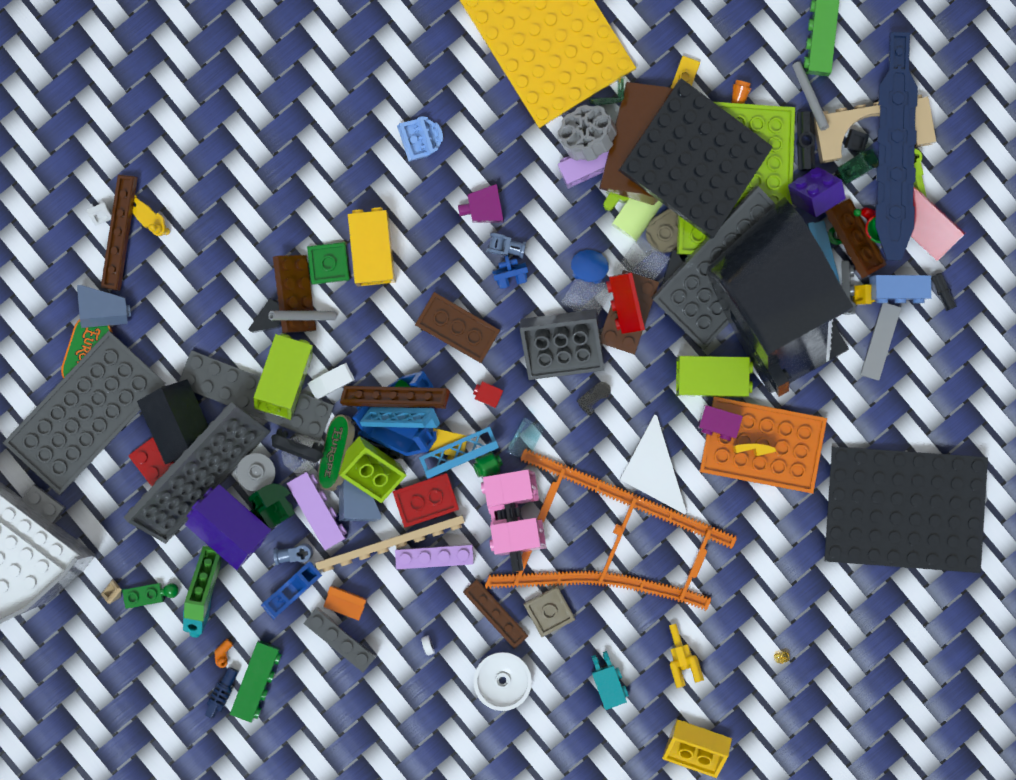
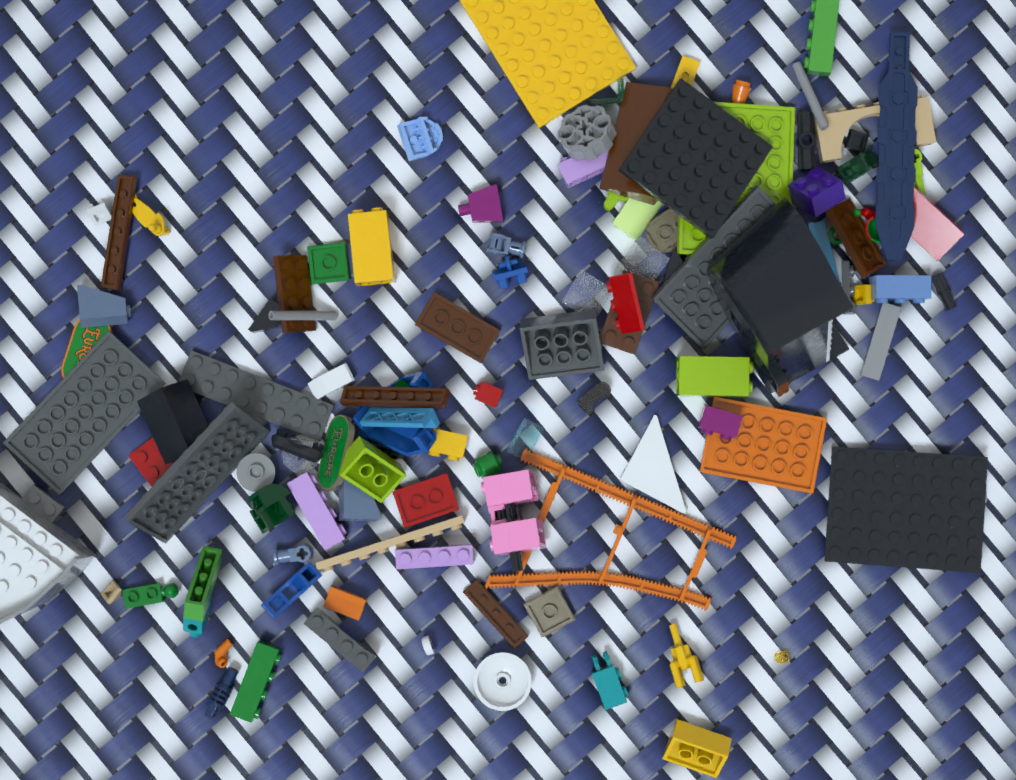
dark purple brick [185,484,271,570] -> none
lime brick [254,334,313,420] -> none
dark azure fence [419,427,499,479] -> none
blue dish [571,250,609,284] -> none
yellow slope [733,444,776,456] -> none

